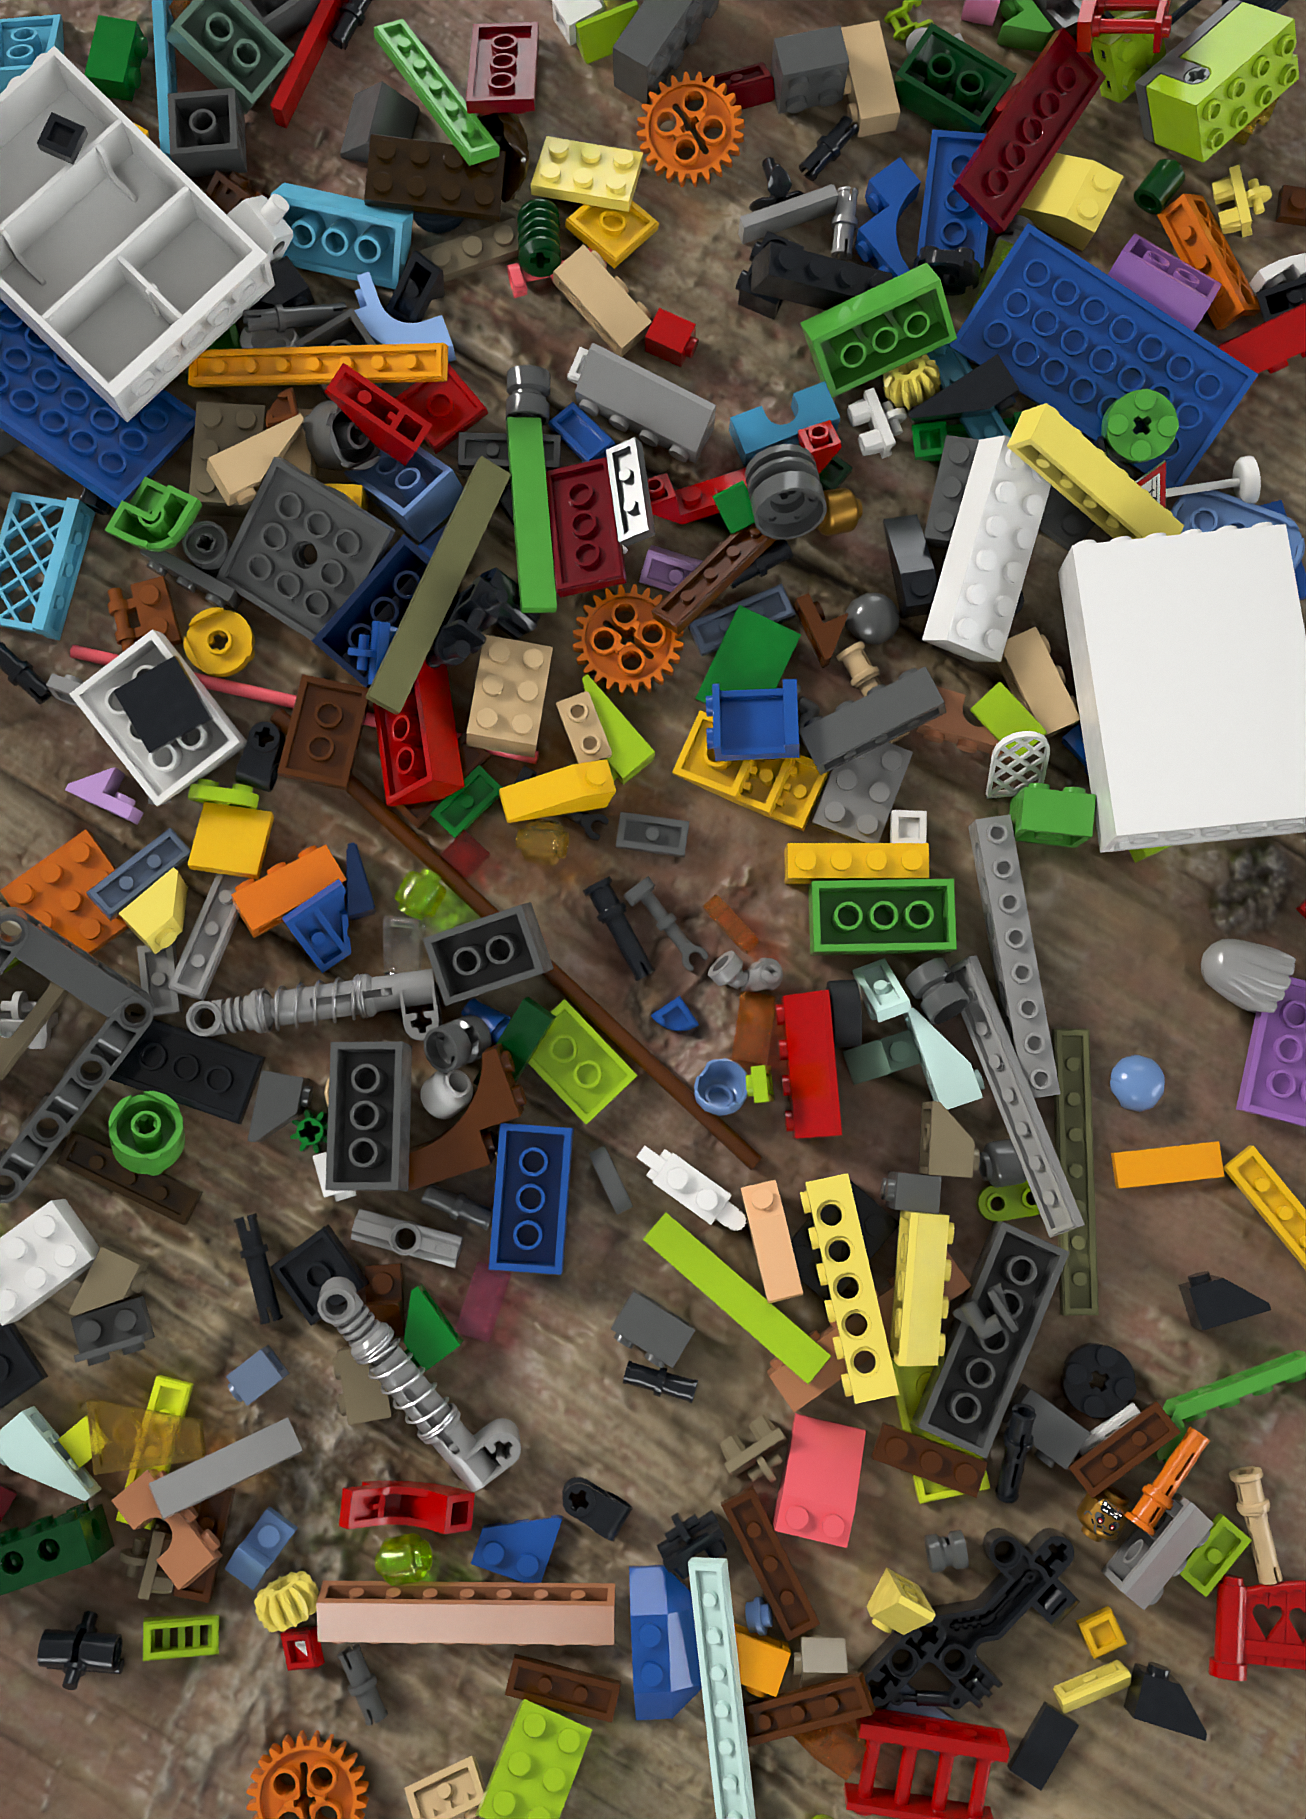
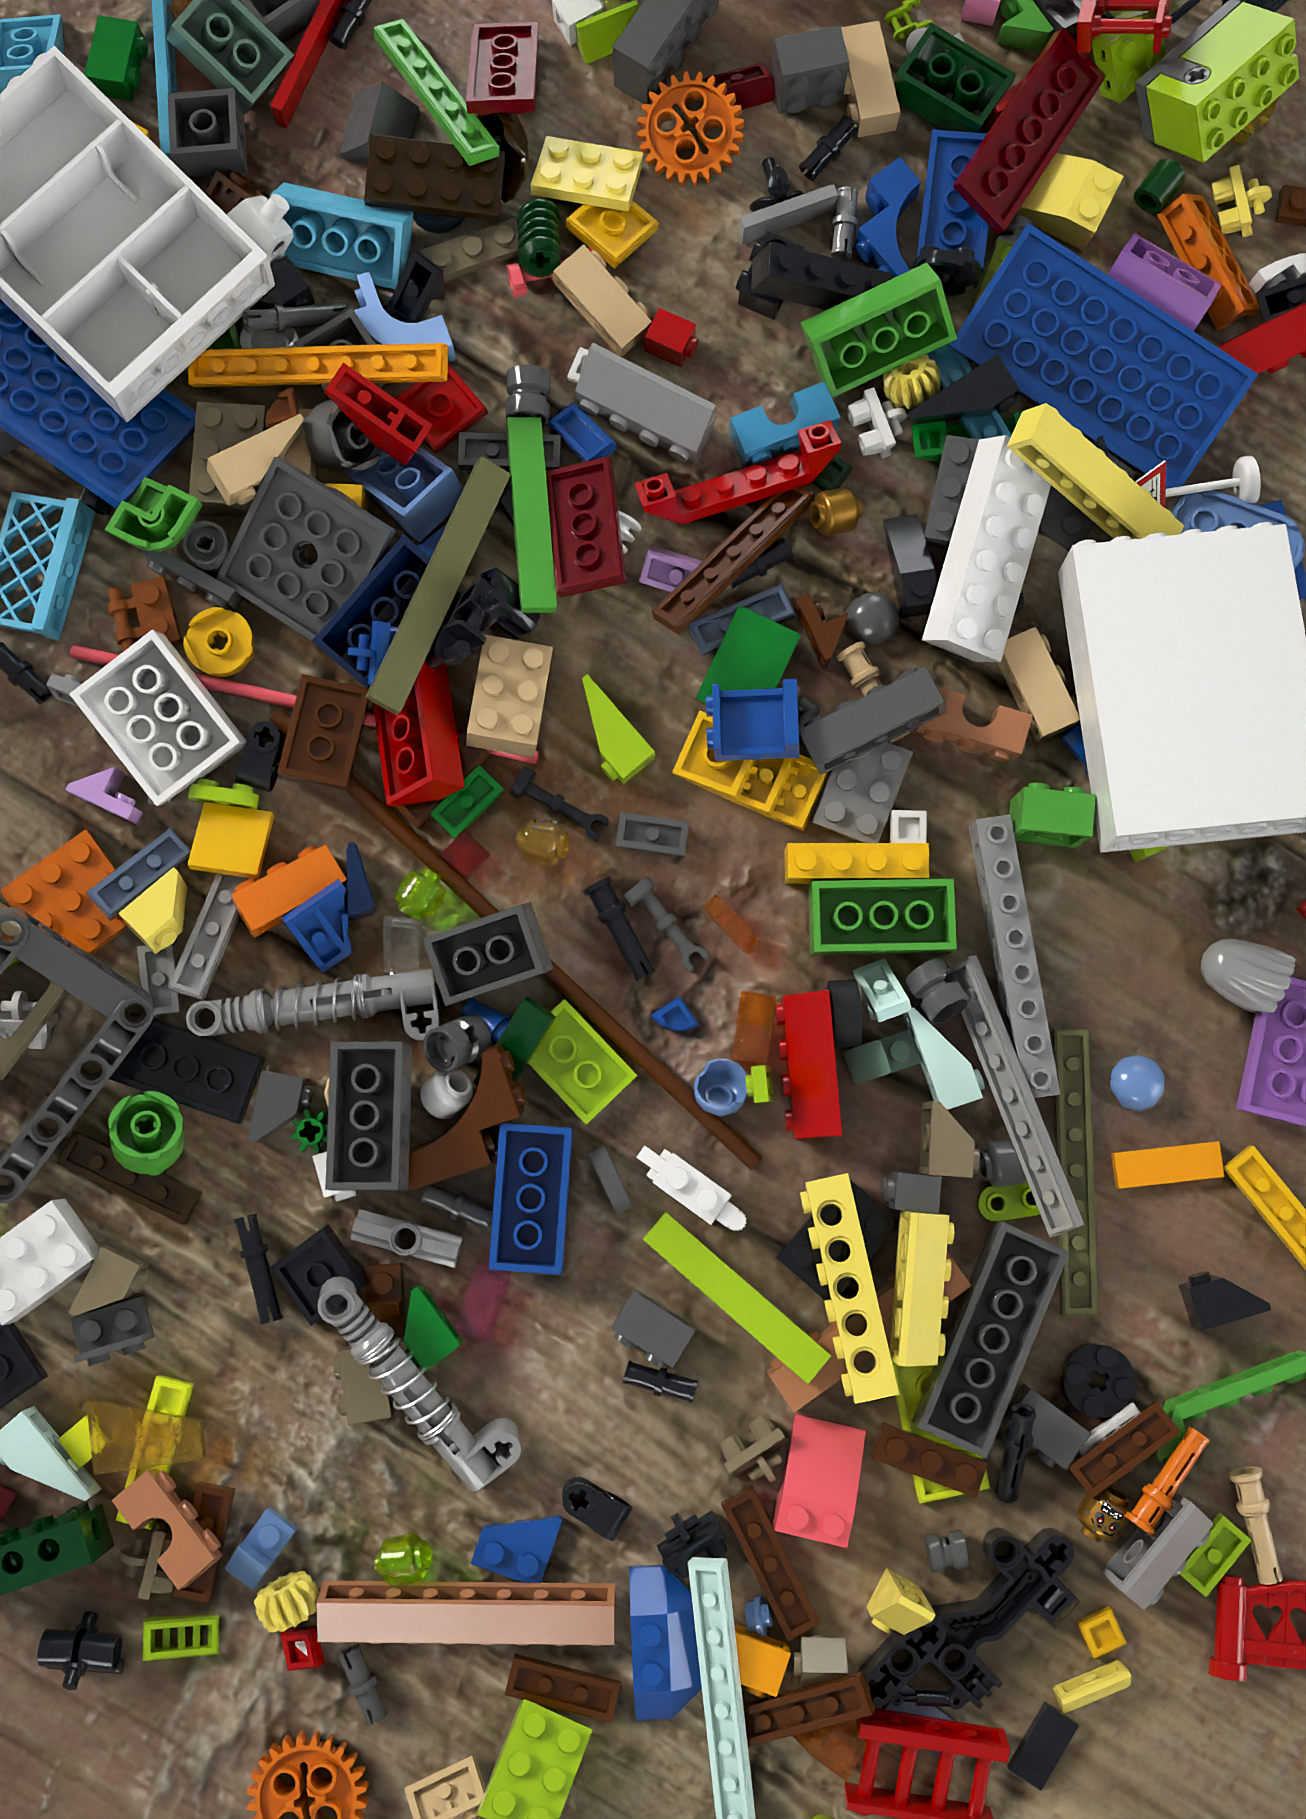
black plate [37,112,88,165] -> none
black tile [113,656,213,753] -> none
light grey tile [148,1417,303,1520] -> none
sand blue brick [226,1345,290,1406] -> none
red arch [339,1480,475,1534] -> none
yellow slope [499,759,616,823] -> none
tan bracket [556,691,612,763] -> none
orange gear [573,584,684,696] -> none
plate [606,437,656,547] -> none
light grey arm [708,950,783,992] -> none
green slope [712,480,755,534] -> none
light nougat slope [741,1180,803,1304] -> none
dark grey wheel [744,444,827,540] -> none
dark grey piece [952,1283,1020,1339] -> none
lime slope [970,682,1047,756] -> none
white window [986,731,1050,799] -> none
bright green brick [1101,389,1179,464] -> none
black slope [1124,1662,1207,1741] -> none

